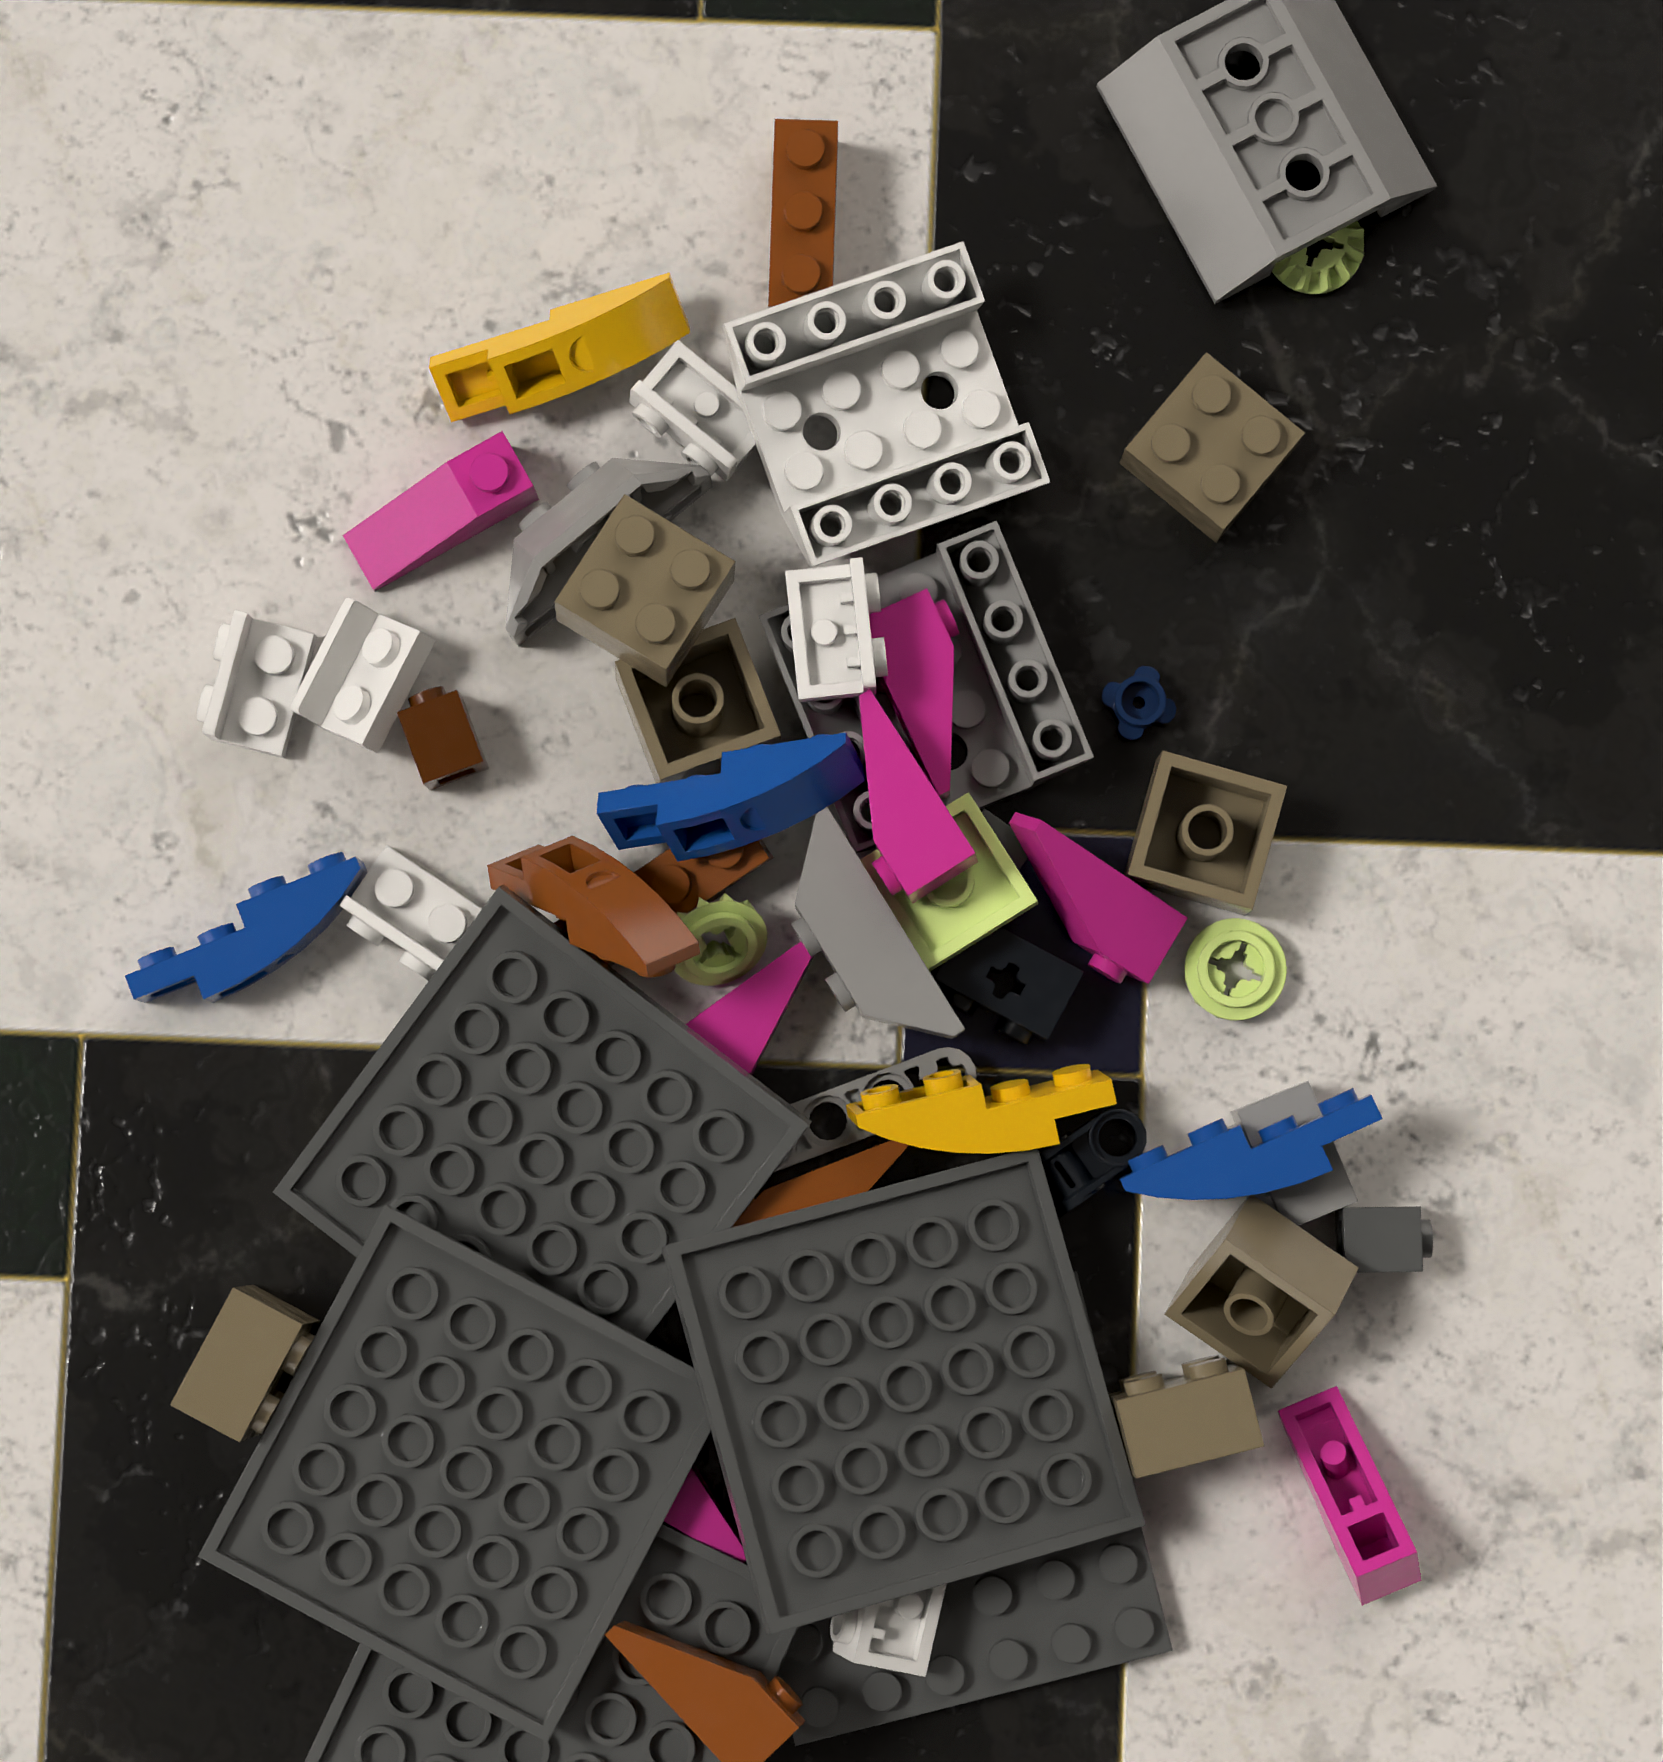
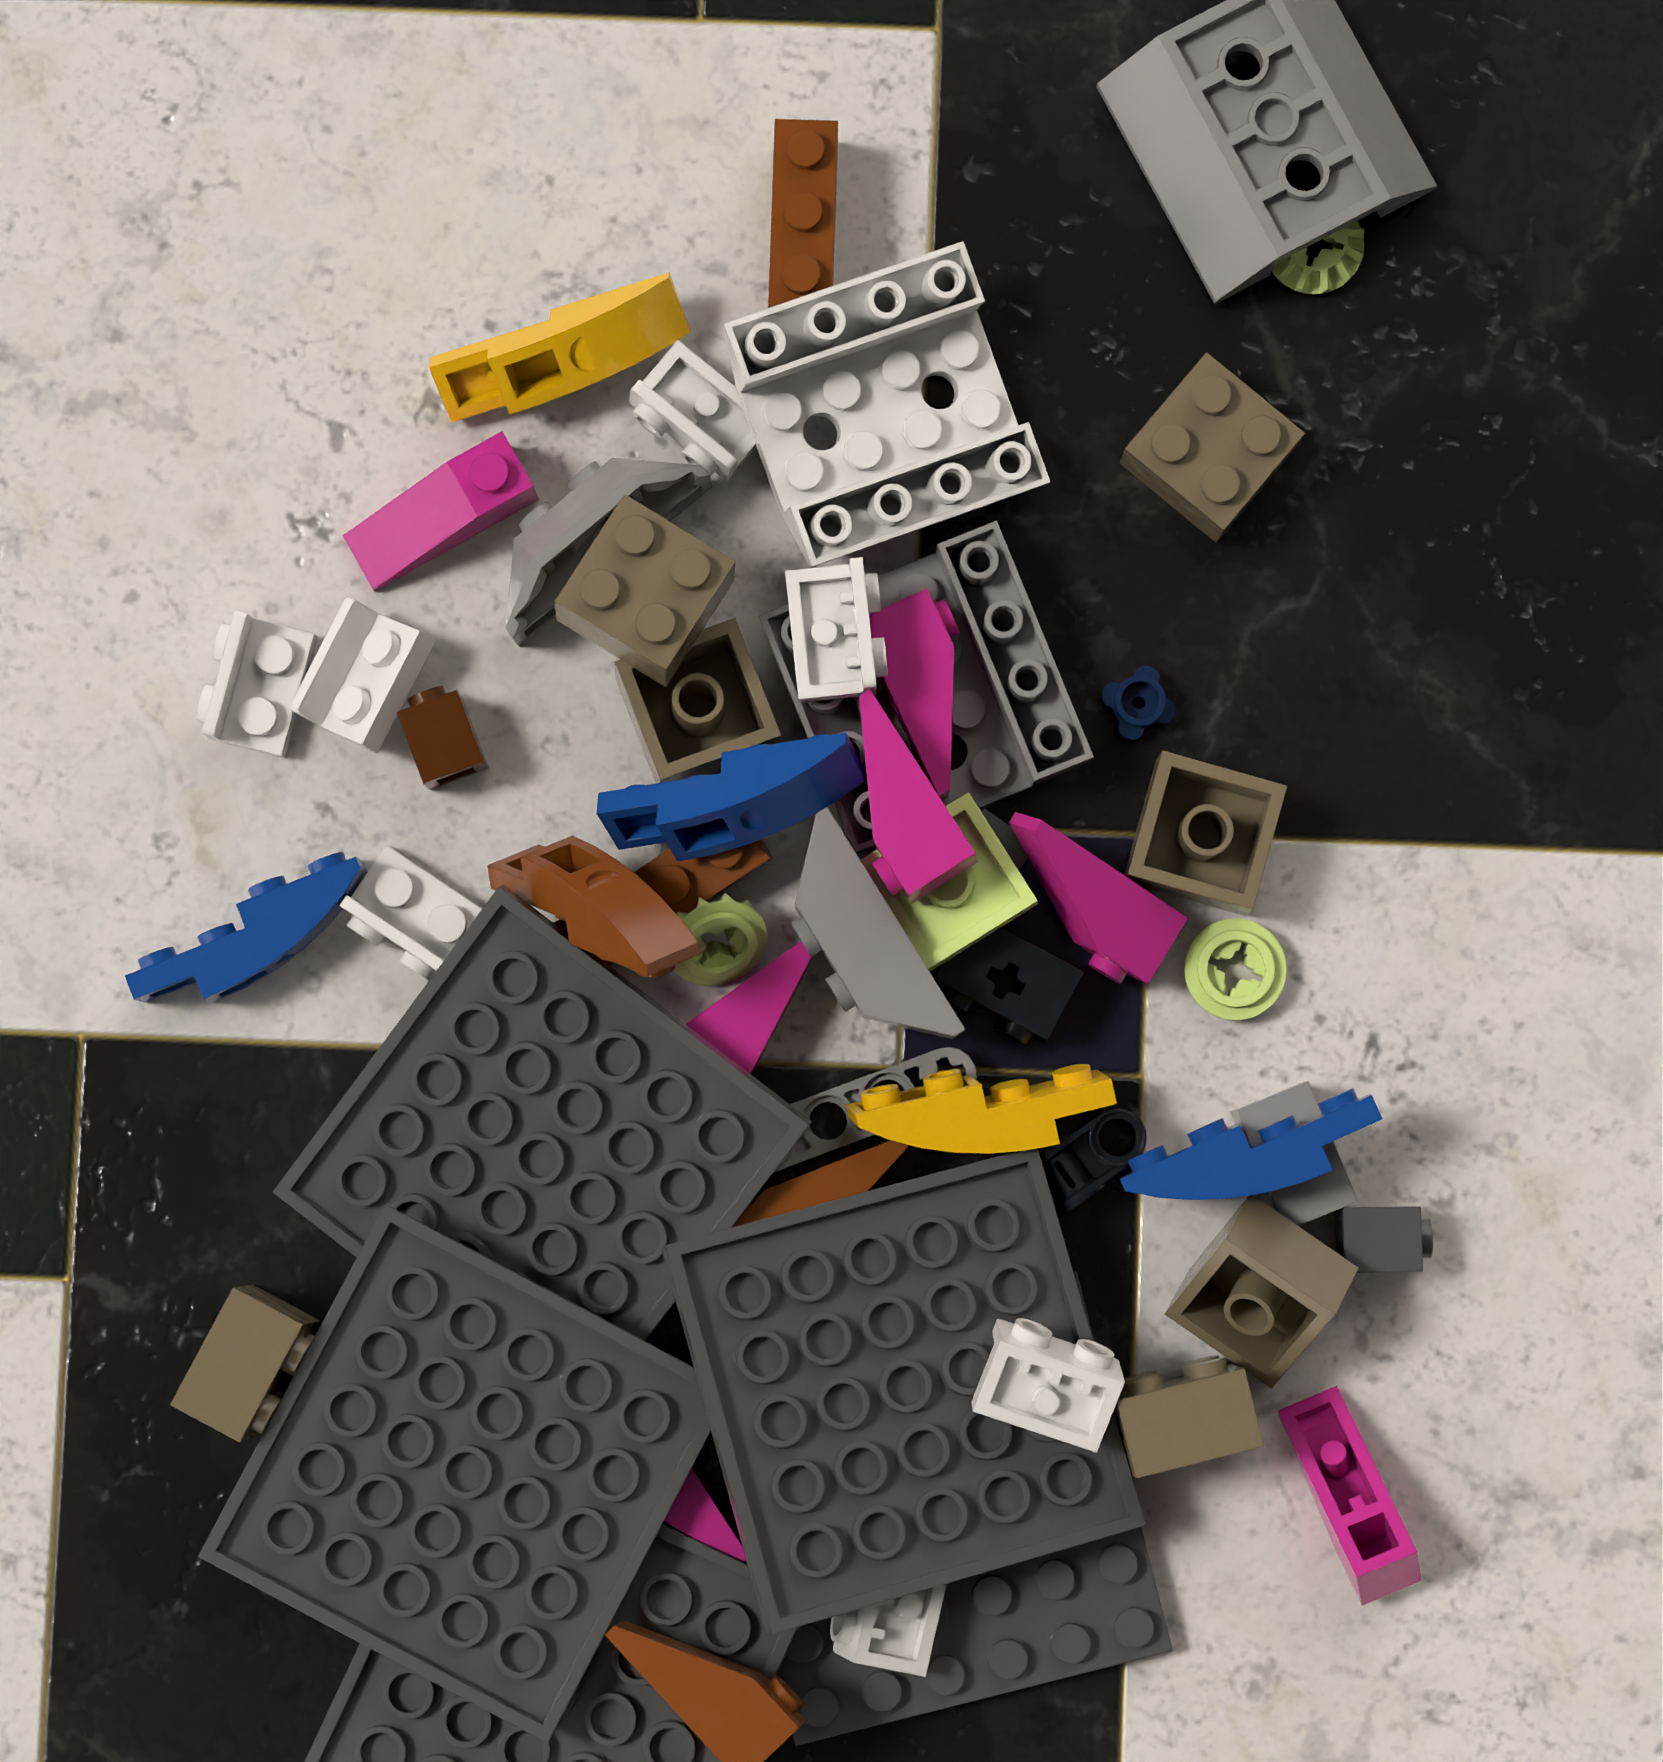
none -> white bracket [971,1318,1125,1453]

